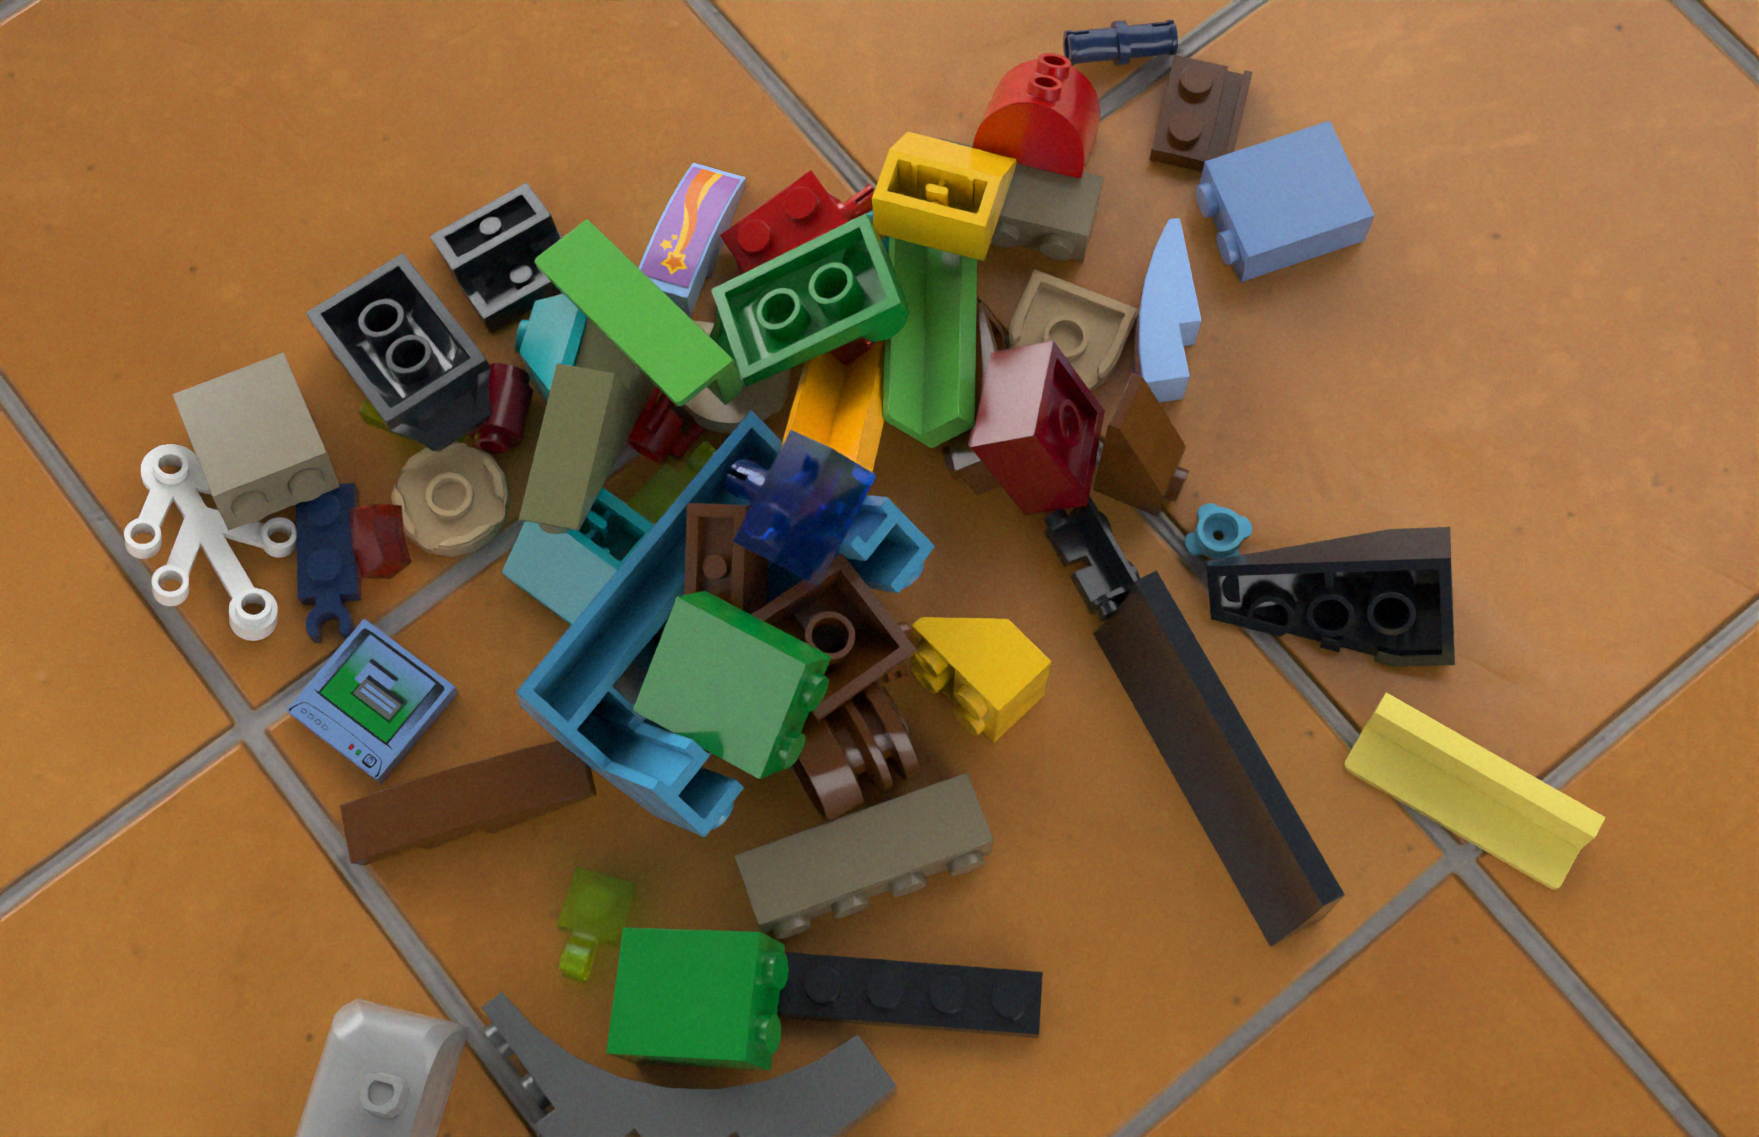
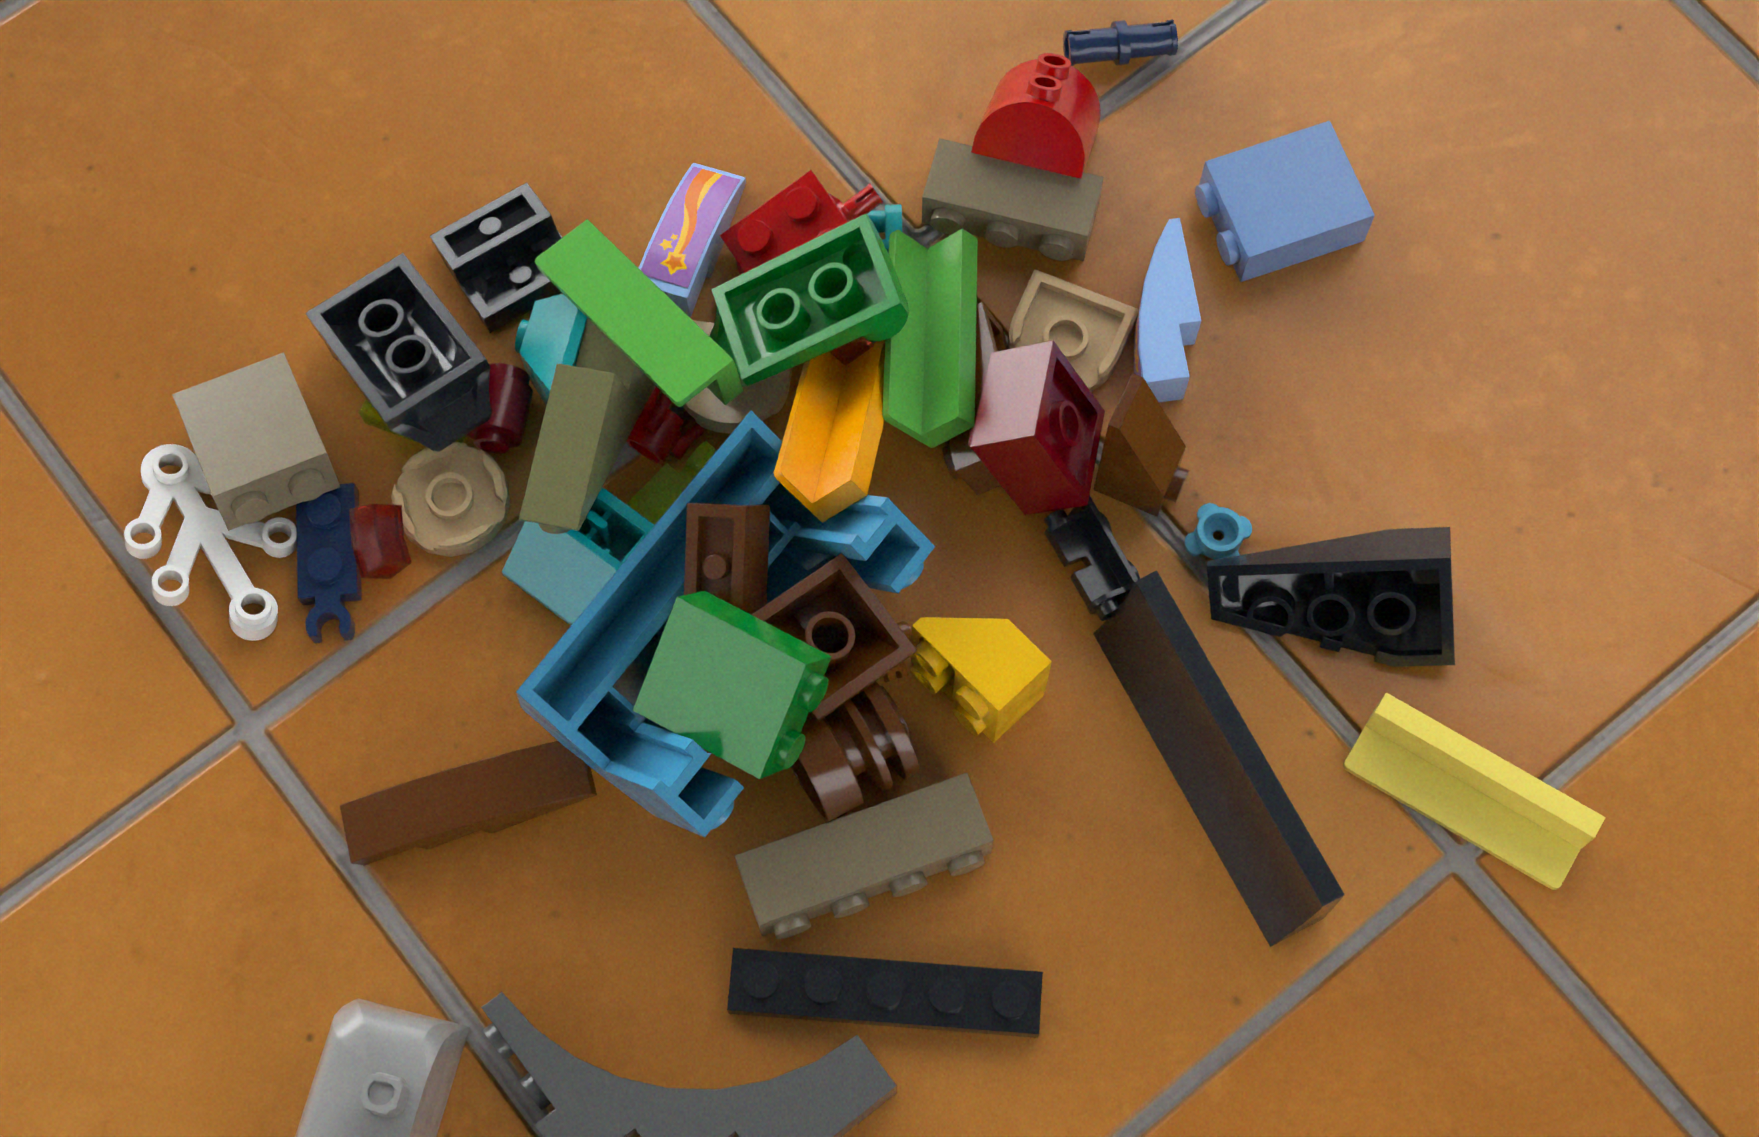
medium blue tile [286,619,458,785] -> none
clear neon green plate [557,867,637,983] -> none
green brick [606,927,789,1071] -> none
clear blue brick [726,430,877,586] -> none
yellow slope [872,132,1017,261] -> none
reddish brown plate [1149,55,1252,172] -> none

